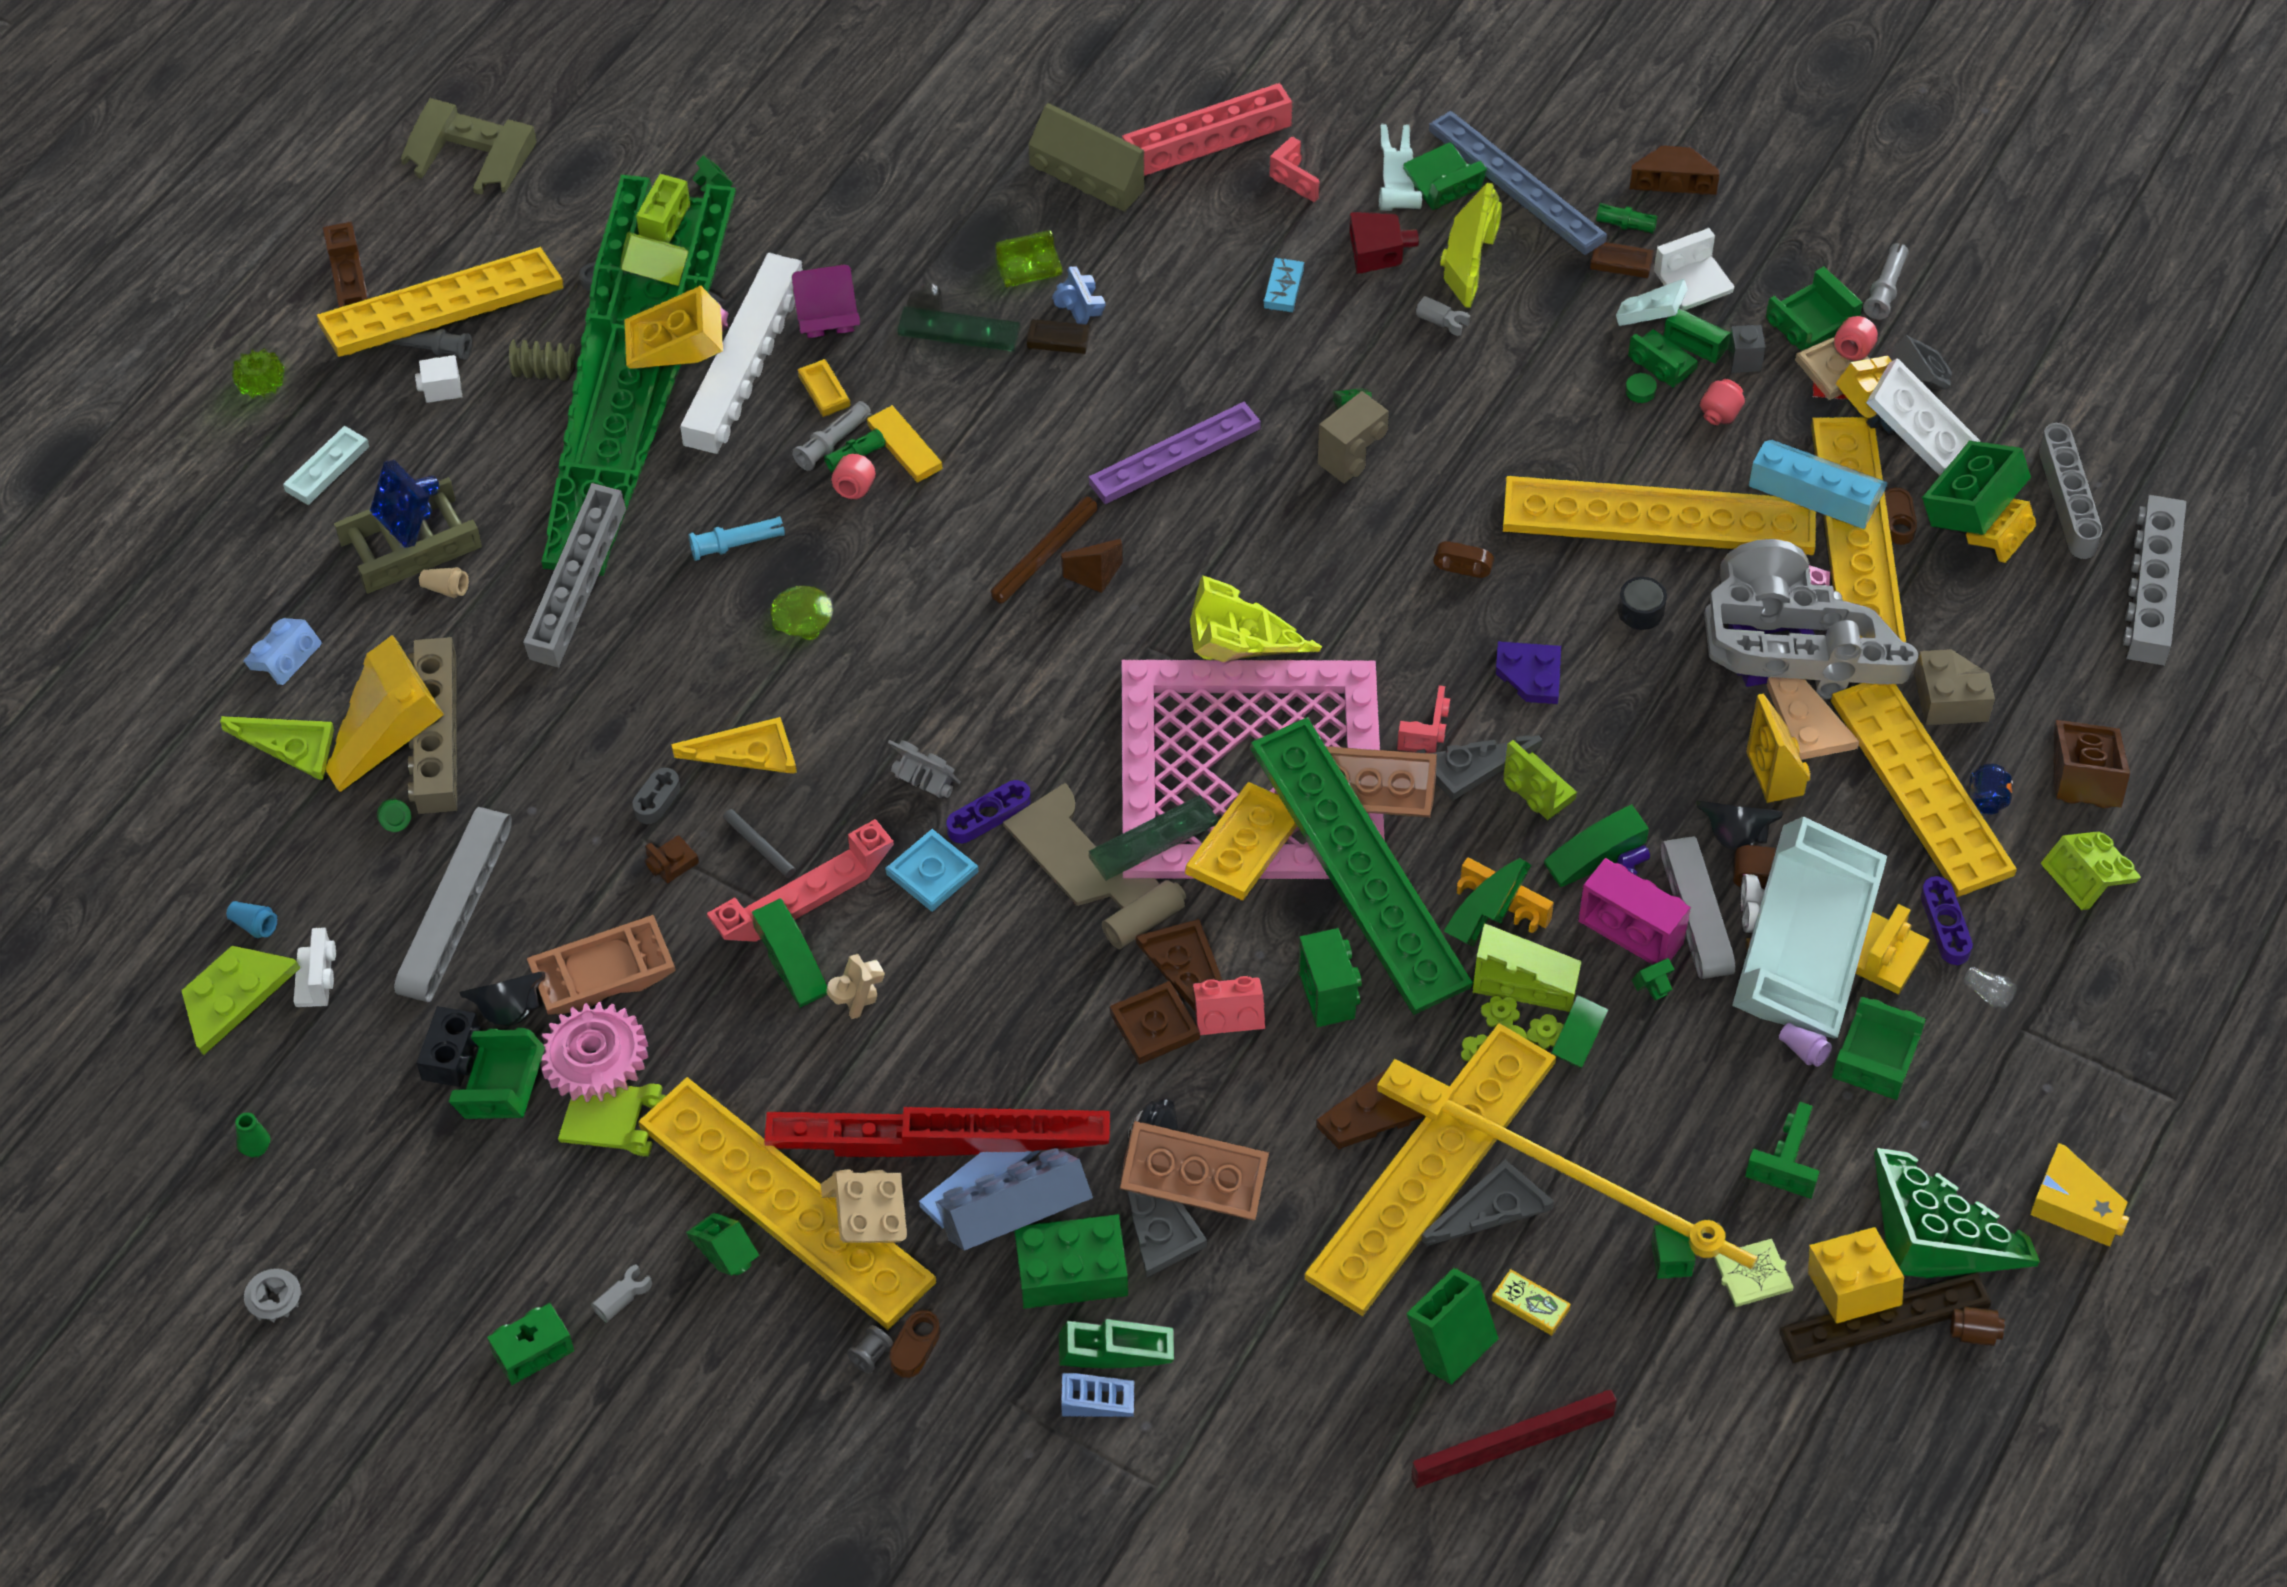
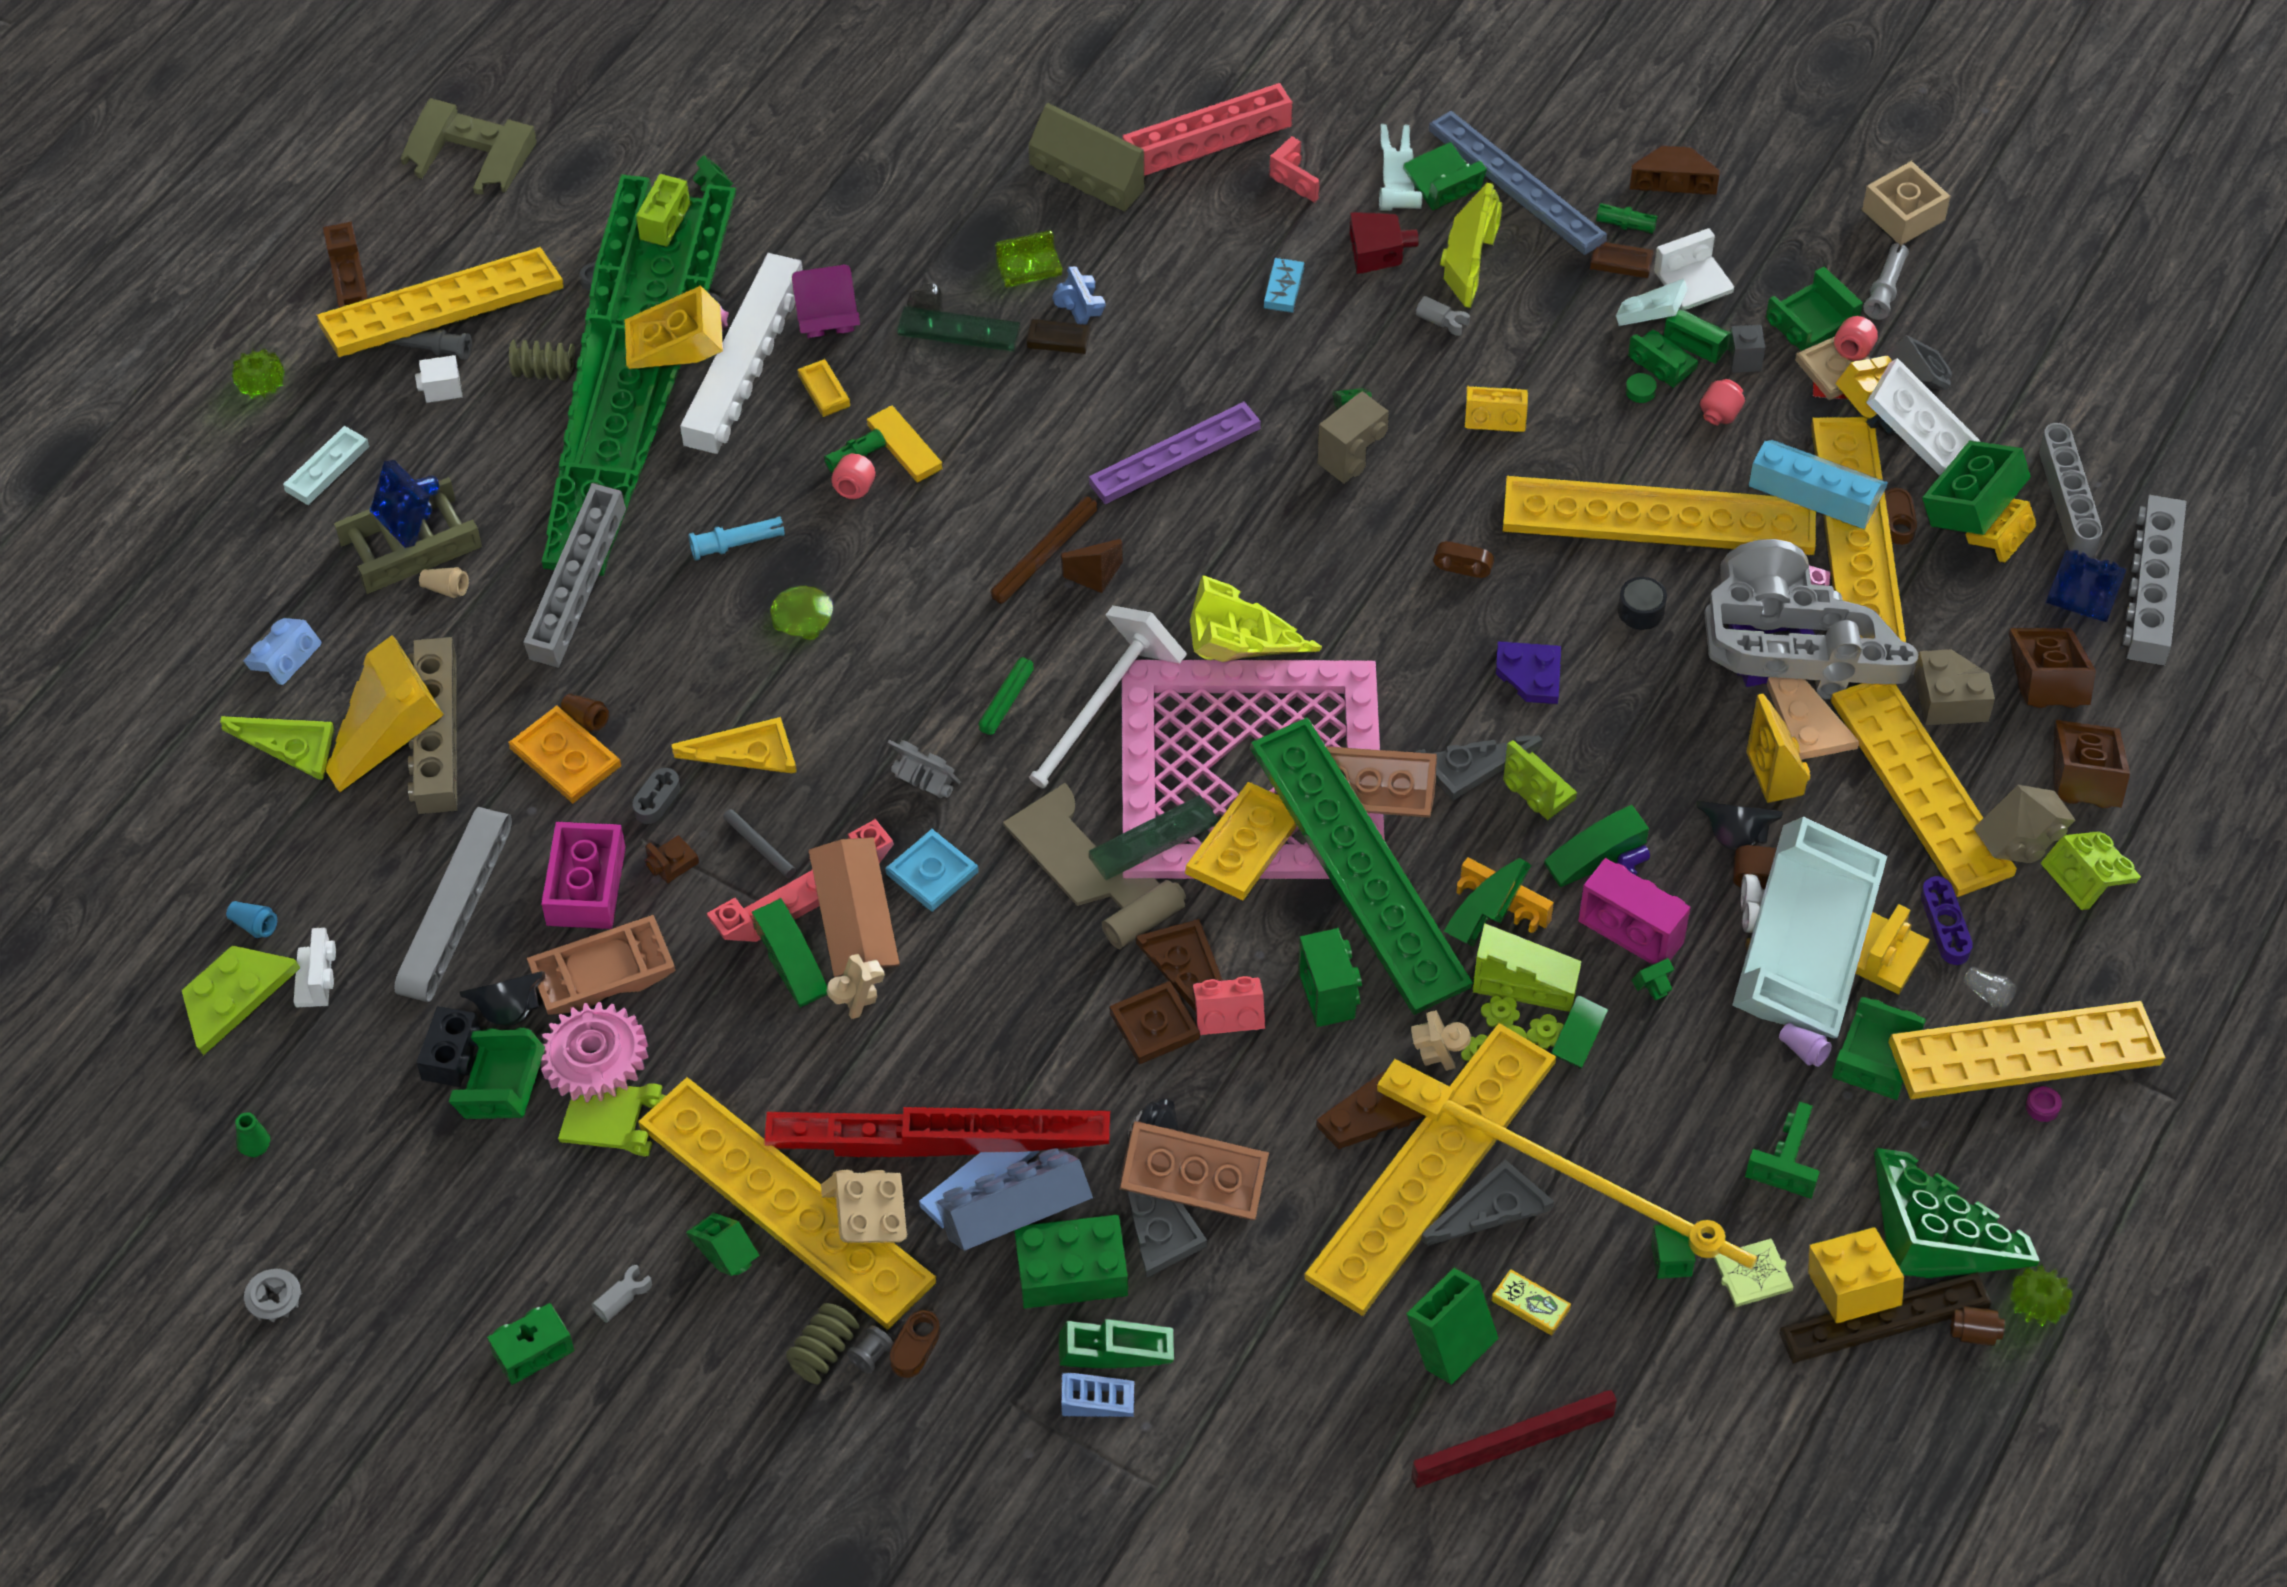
green tile [377,798,411,832] -> none
lime brick [621,232,688,286] -> none
light grey pin [792,401,872,471] -> none
dark purple beam [946,780,1031,844] -> none
coral bracket [1397,685,1450,753] -> none
light grey beam [1661,836,1735,979] -> none
clear blue head [1969,764,2013,815] -> none
yellow slope [2030,1143,2129,1247] -> none
none -> light orange tile [508,705,621,804]
none -> dark pink brick [541,822,626,929]
none -> reddish brown cone [561,694,609,731]
none -> olive piece [786,1303,859,1385]
none -> nougat slope [809,837,900,978]
none -> green axle [978,657,1034,735]
none -> white tile [1029,606,1187,788]
none -> tan hips [1411,1011,1471,1071]
none -> yellow bracket [1465,386,1528,432]
none -> tan brick [1862,161,1950,245]
none -> yellow plate [1888,1001,2165,1100]
none -> dark tan slope [1973,785,2076,863]
none -> reddish brown slope [2009,628,2096,708]
none -> clear neon green gear [2010,1264,2073,1327]
none -> magenta tile [2025,1086,2062,1122]
none -> clear blue plate [2046,550,2127,622]

